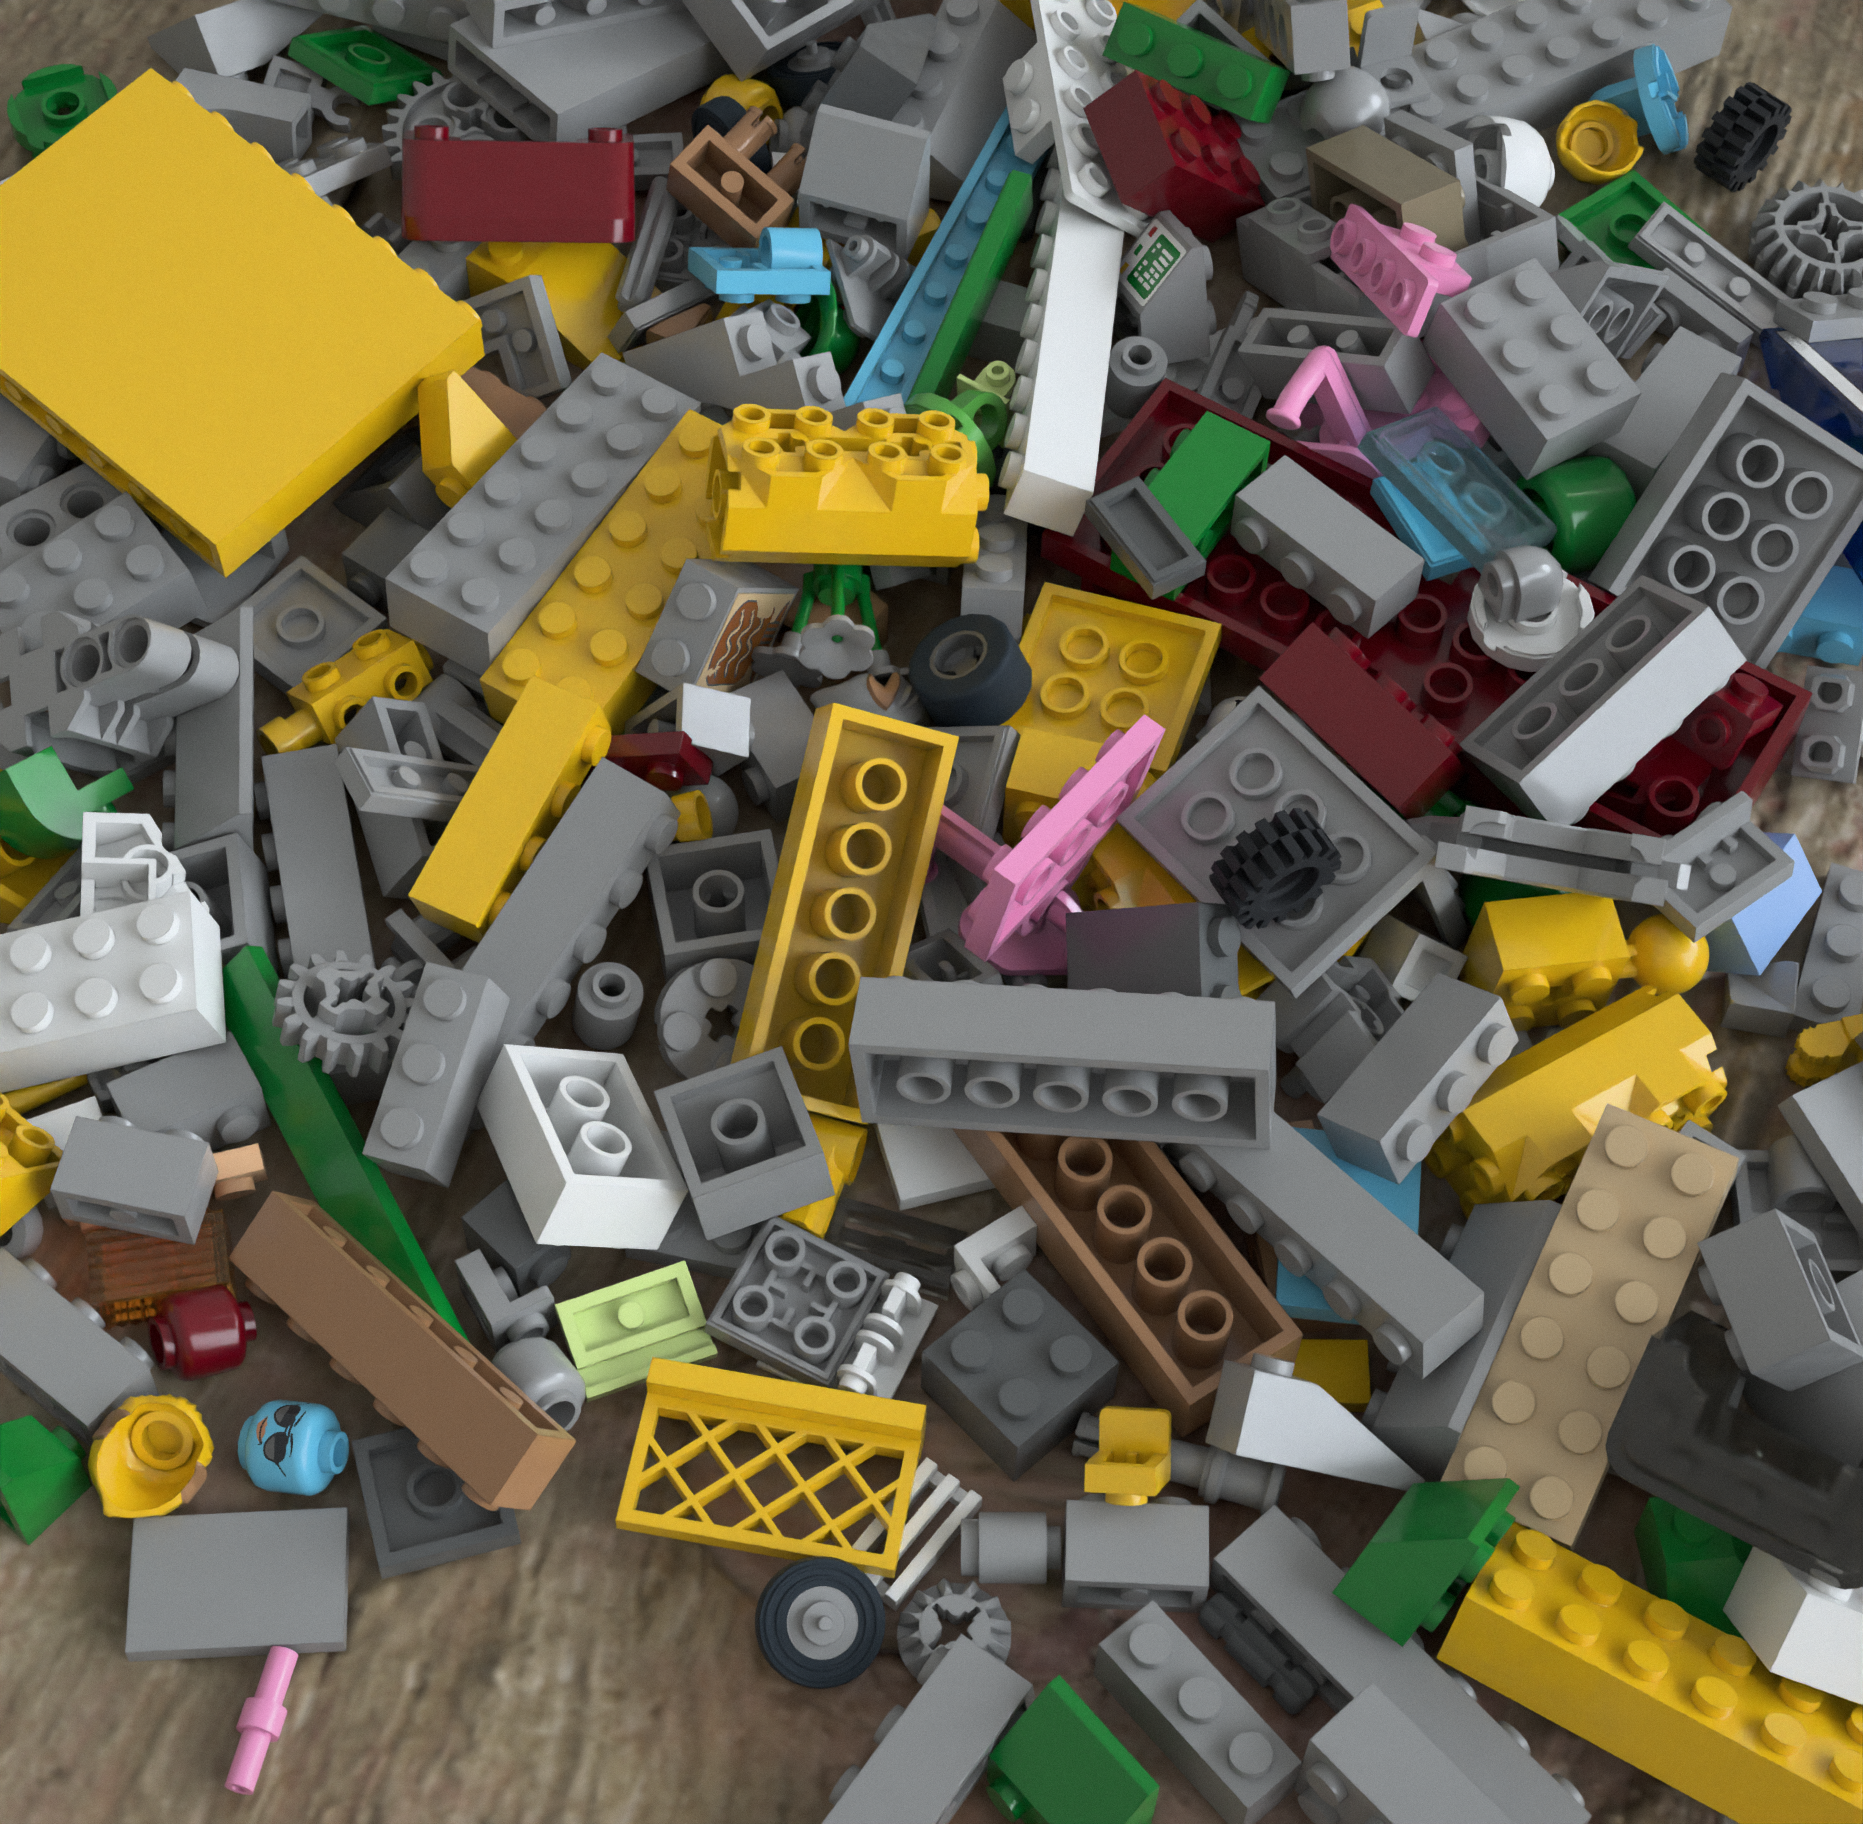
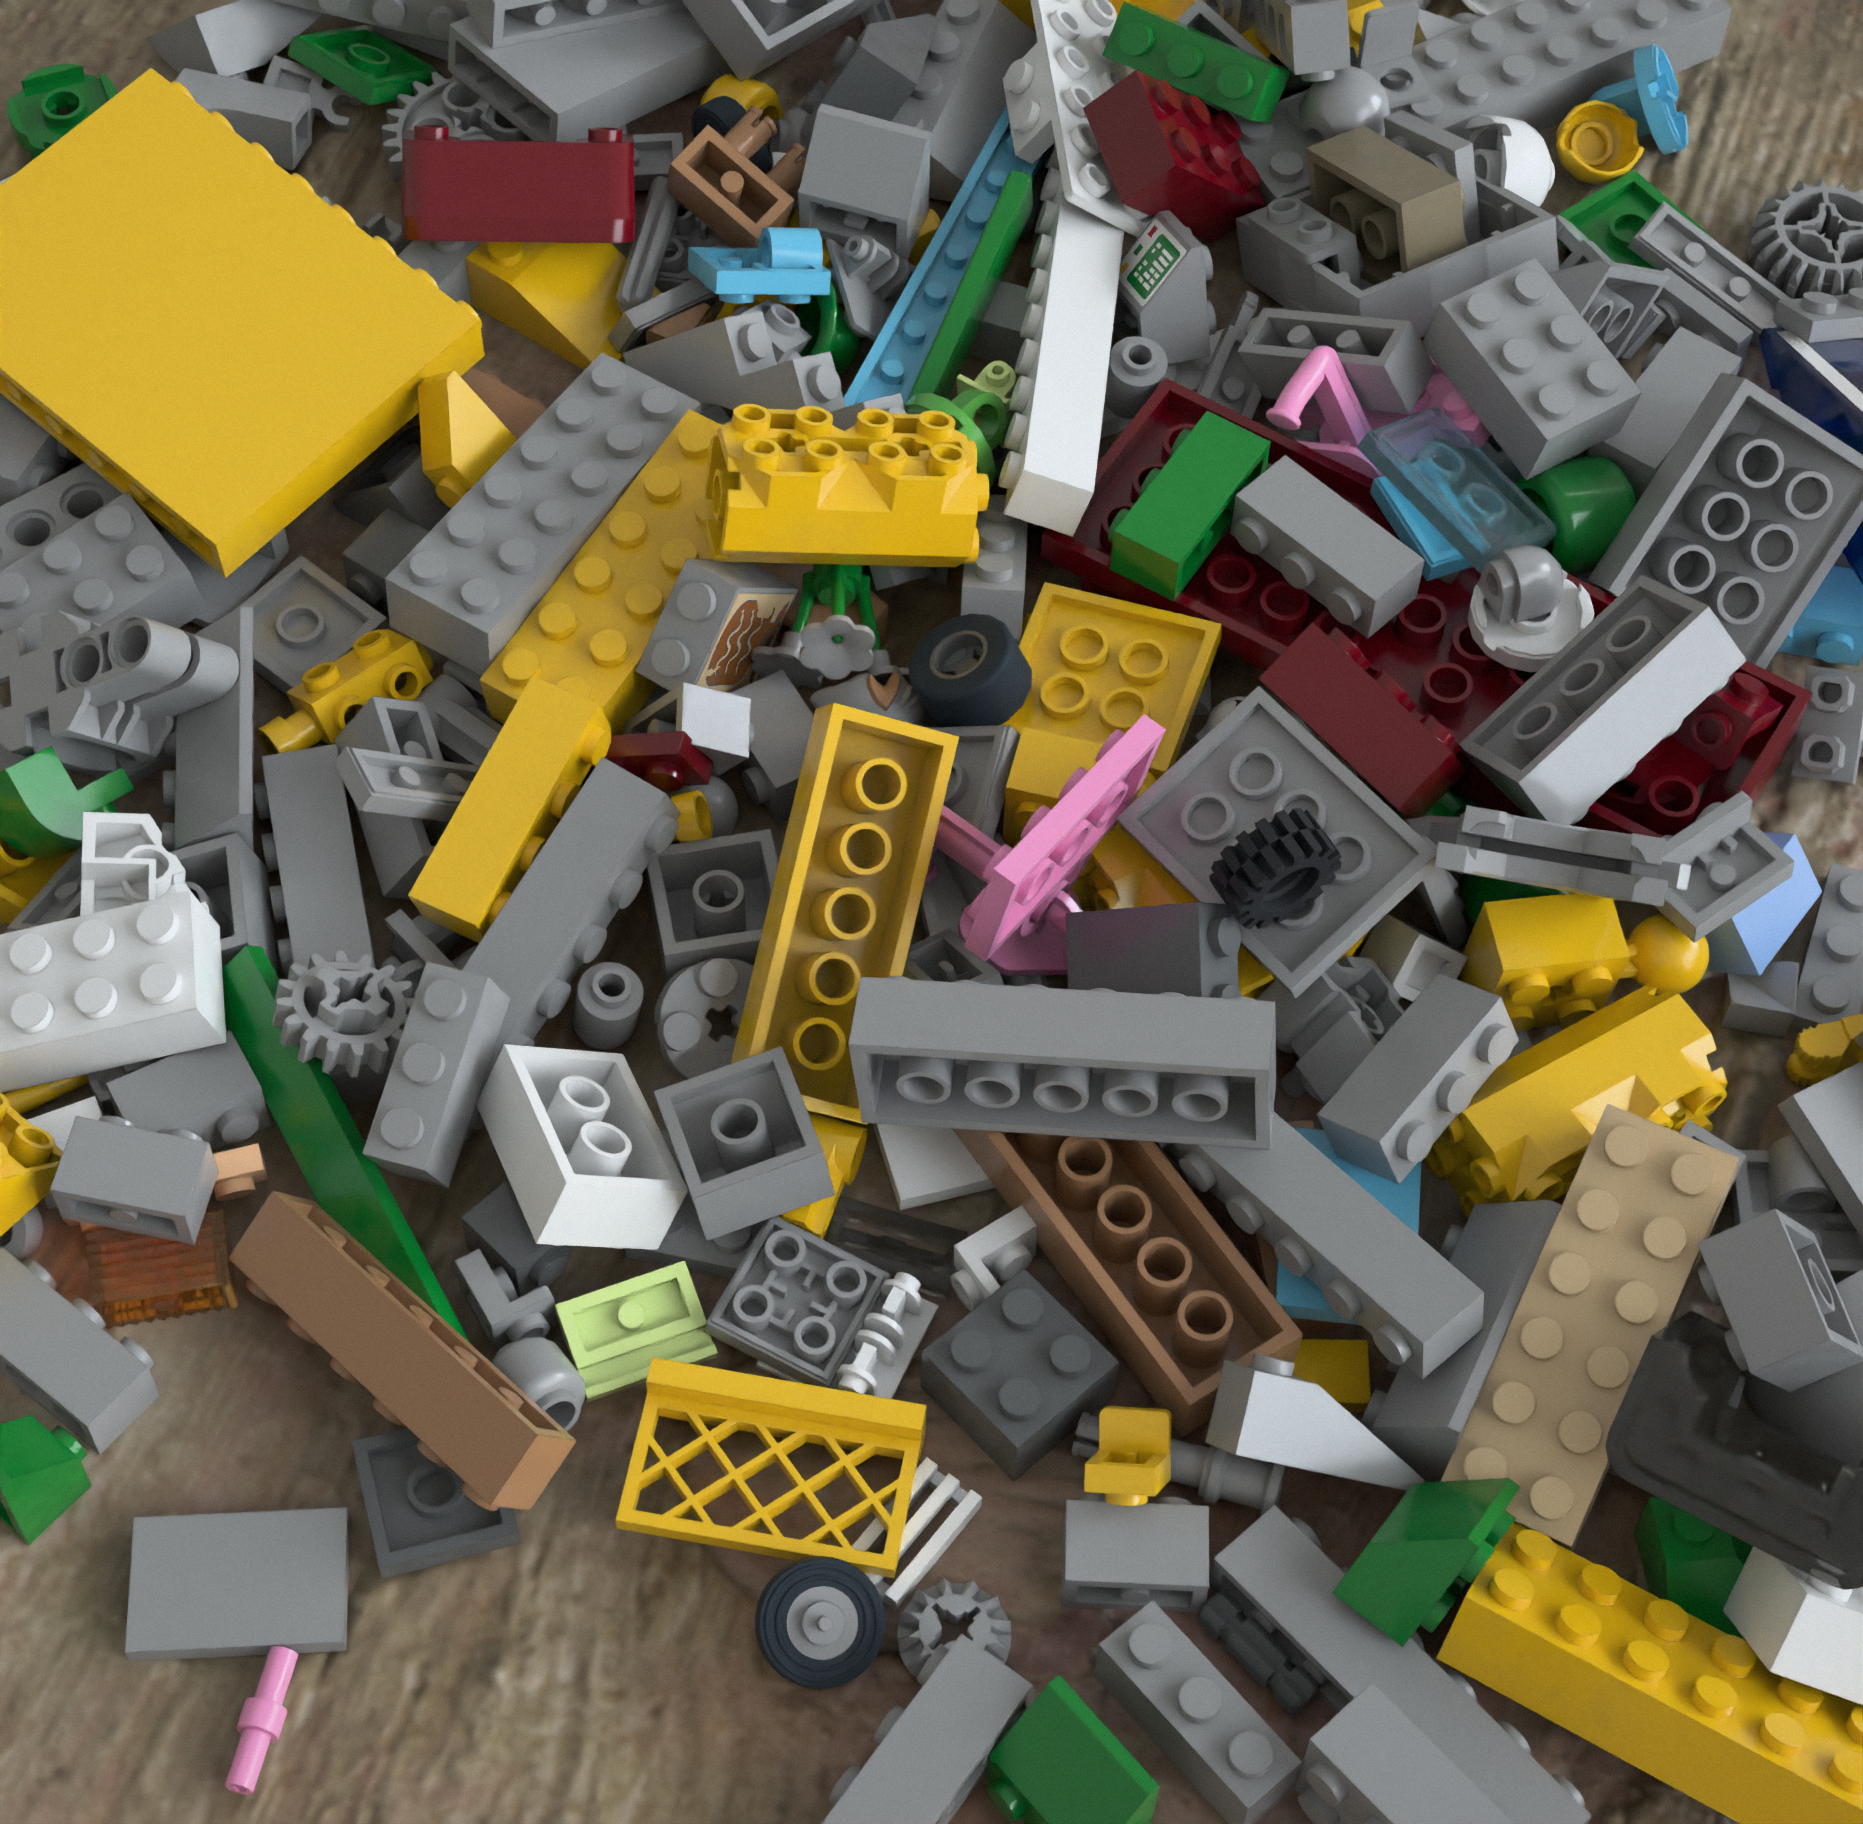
yellow hair [87,1394,214,1519] -> none
dark red head [148,1284,257,1381] -> none
medium azure head [238,1399,349,1496] -> none
light grey plate [277,136,394,197] -> none
light grey plate [463,275,572,400] -> none
black wheel [767,40,843,106] -> none
light grey brick [961,1512,1061,1584] -> none
dark grey tile [1085,476,1207,600] -> none
bright pink bracket [1330,204,1472,338] -> none
black tyre [1694,82,1792,192] -> none

